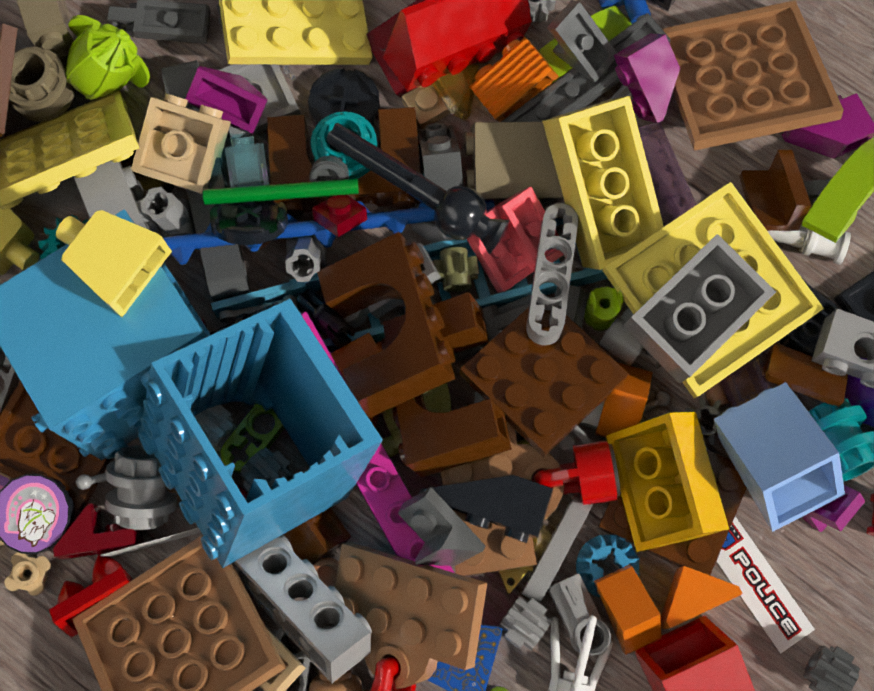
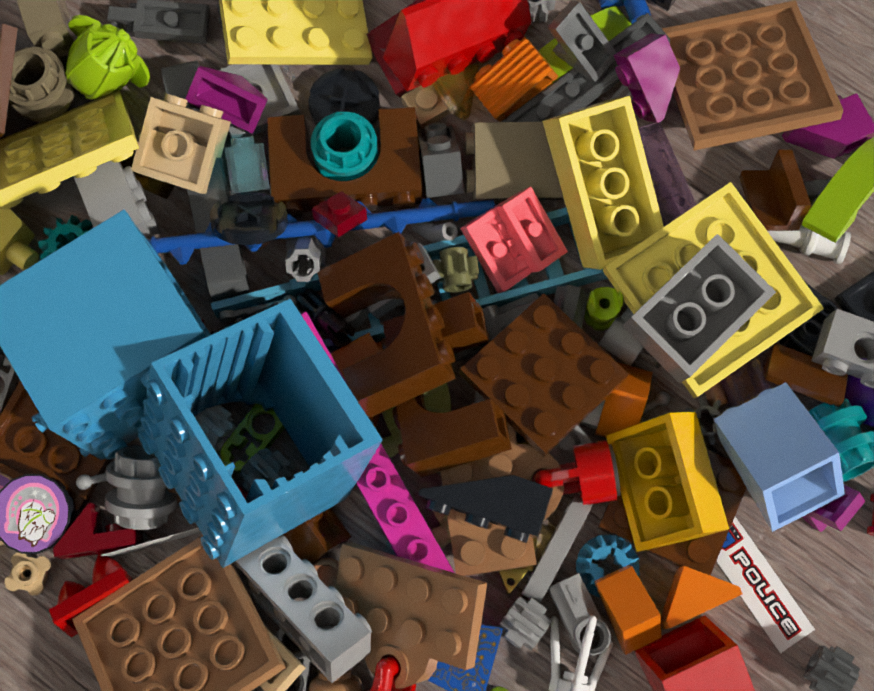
light yellow torso [56,210,172,317] -> none
light grey piece [140,187,195,237] -> none
green bar [203,178,359,205] -> none
dark grey tile [309,156,349,182] -> none
black piece [326,123,509,254] -> none
dark grey slope [398,487,486,566] -> none
light grey beam [526,203,578,345] -> none

